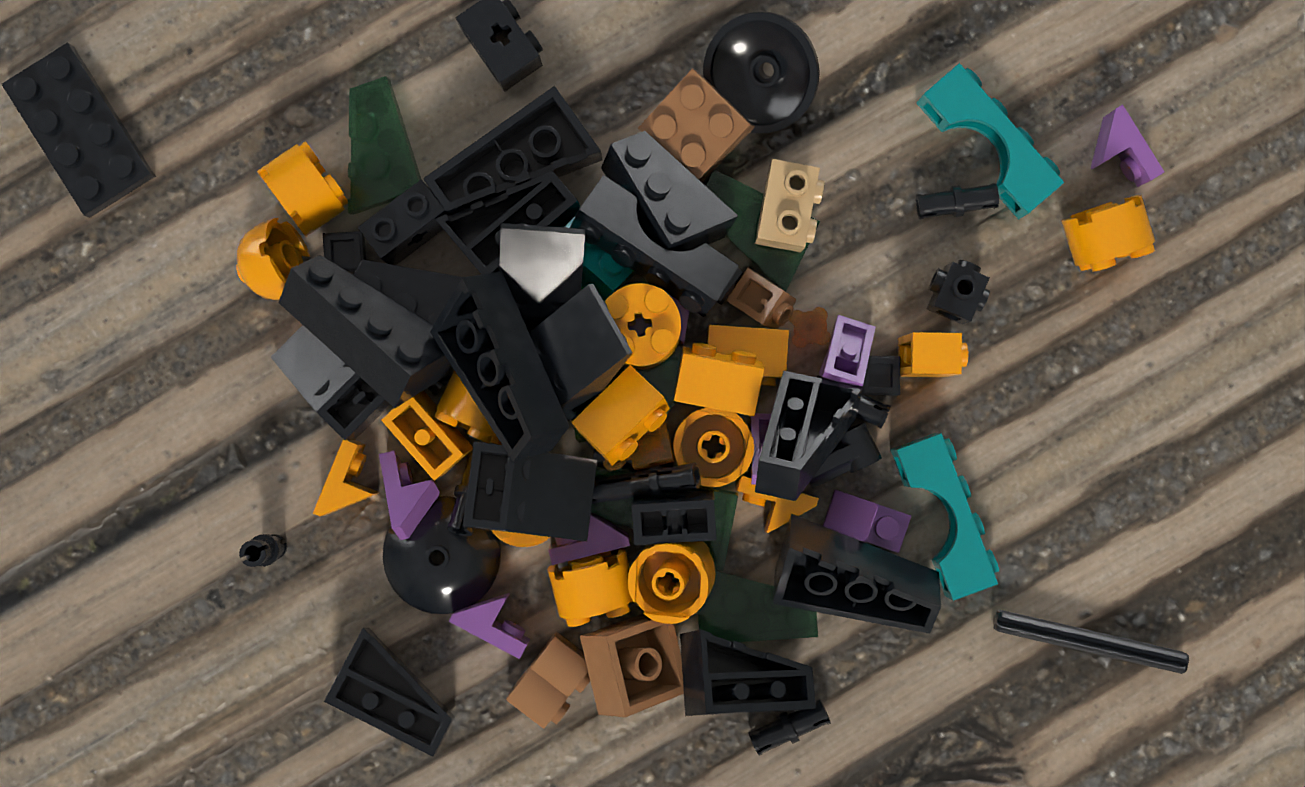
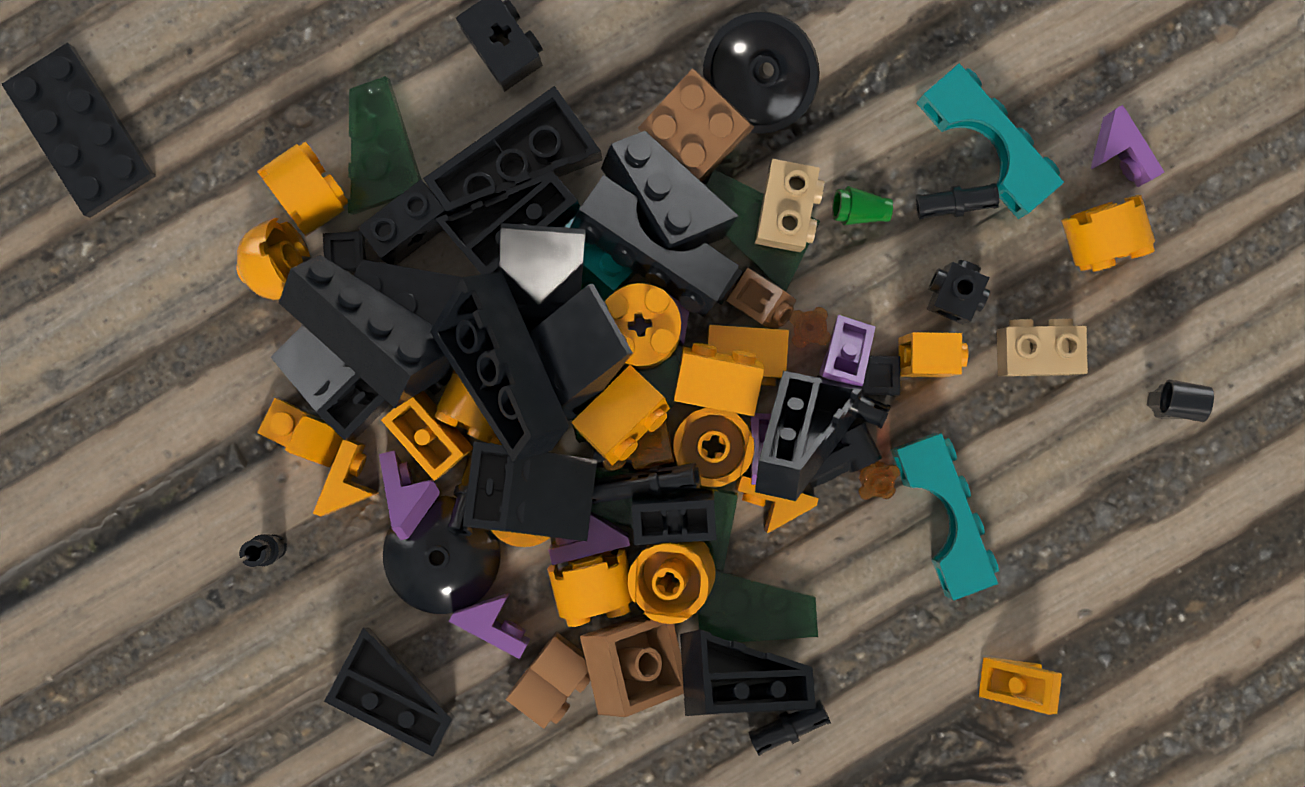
black wedge [773,514,941,634] -> none
medium lavender slope [823,490,911,553] -> none
black axle [993,610,1189,674] -> none
none -> light orange slope [257,398,343,467]
none -> green cone [832,186,893,225]
none -> clear orange plate [858,461,900,500]
none -> light orange slope [979,657,1062,715]
none -> tan brick [997,319,1088,376]
none -> black piece [1147,379,1214,422]

